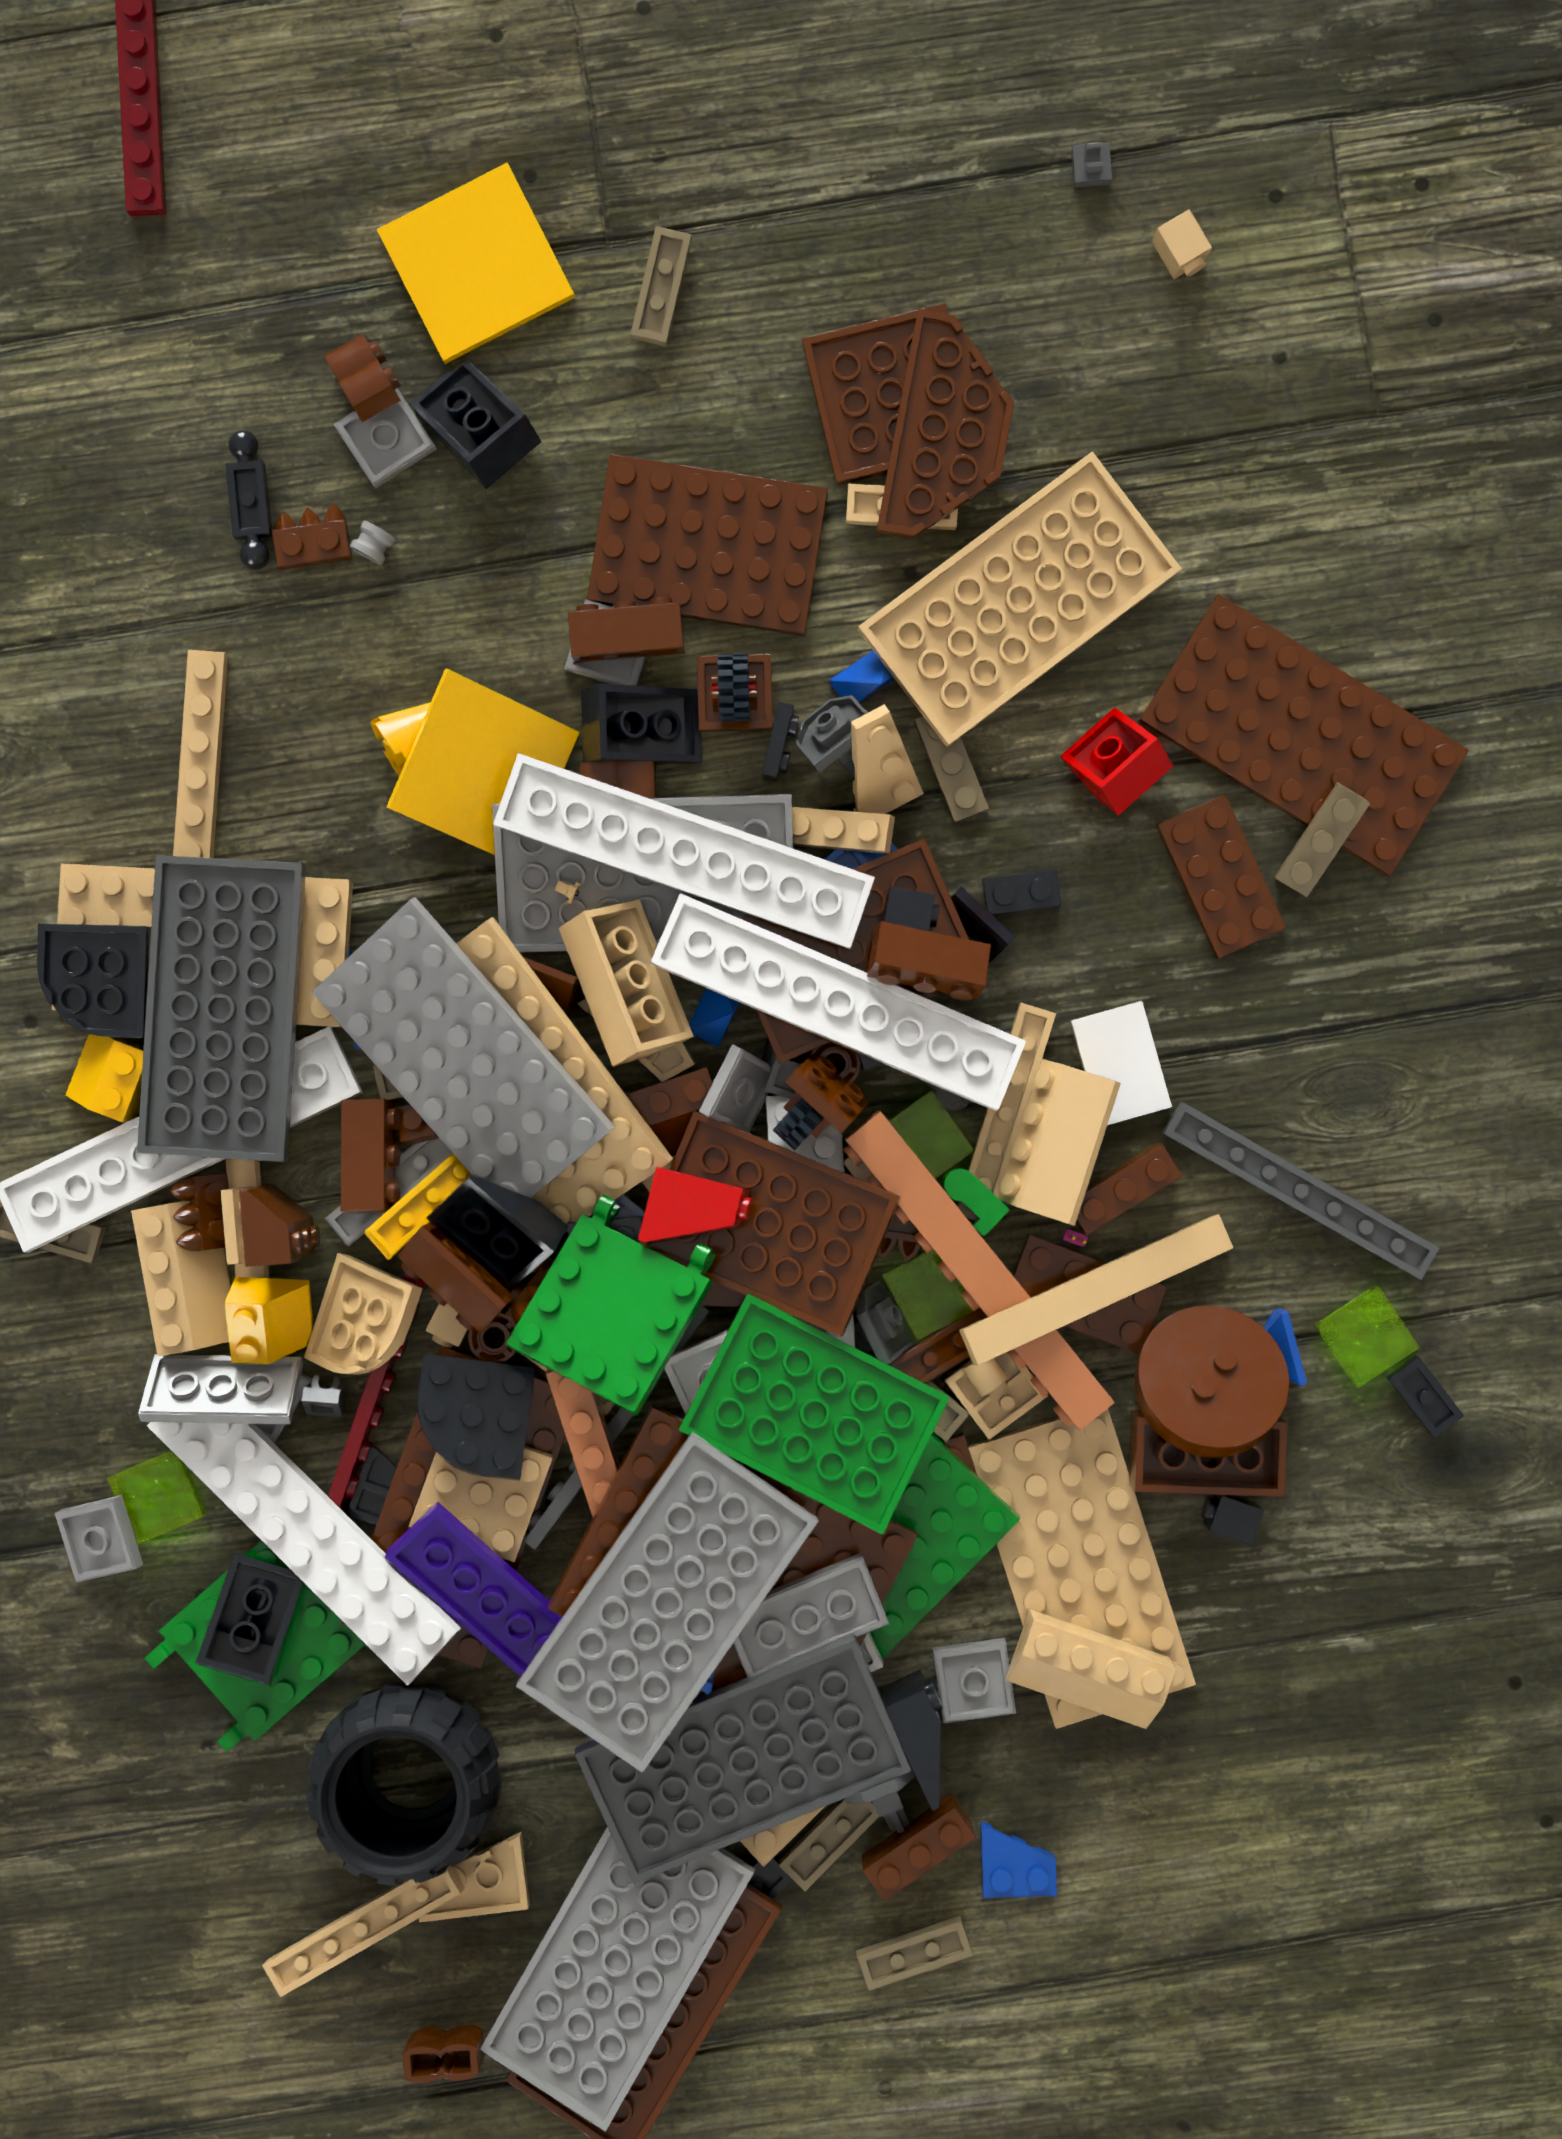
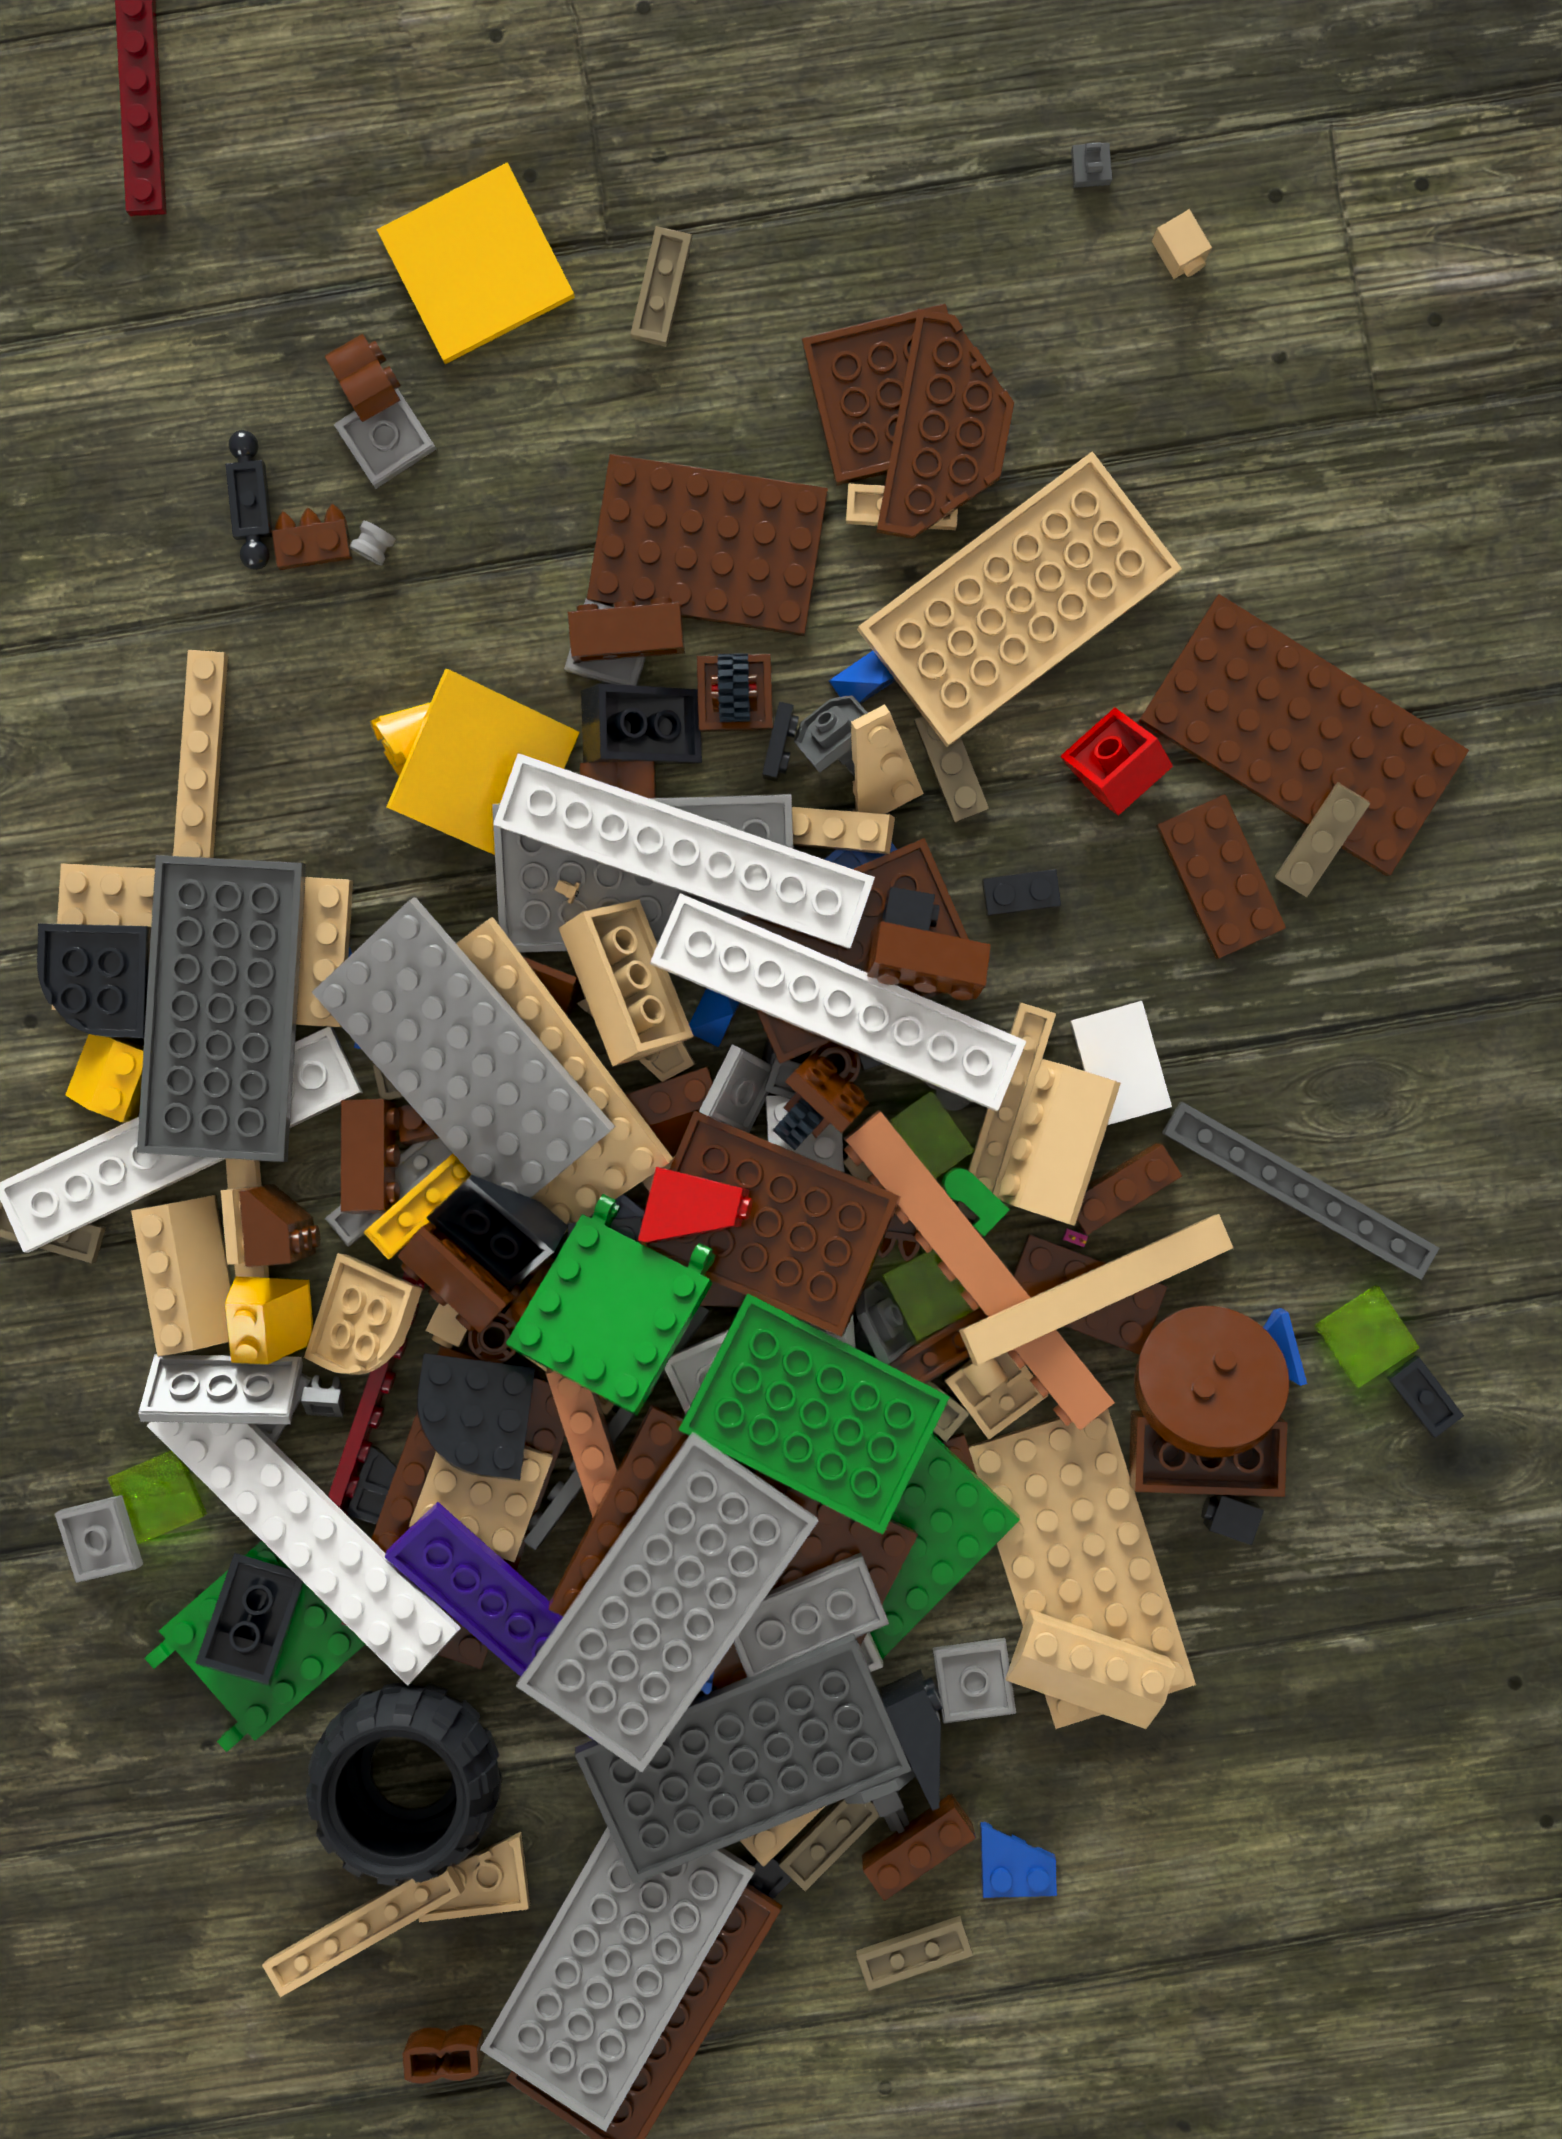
reddish brown plate [170,1173,229,1251] -> none
black slope [410,357,542,489] -> none
black plate [951,886,1015,963] -> none

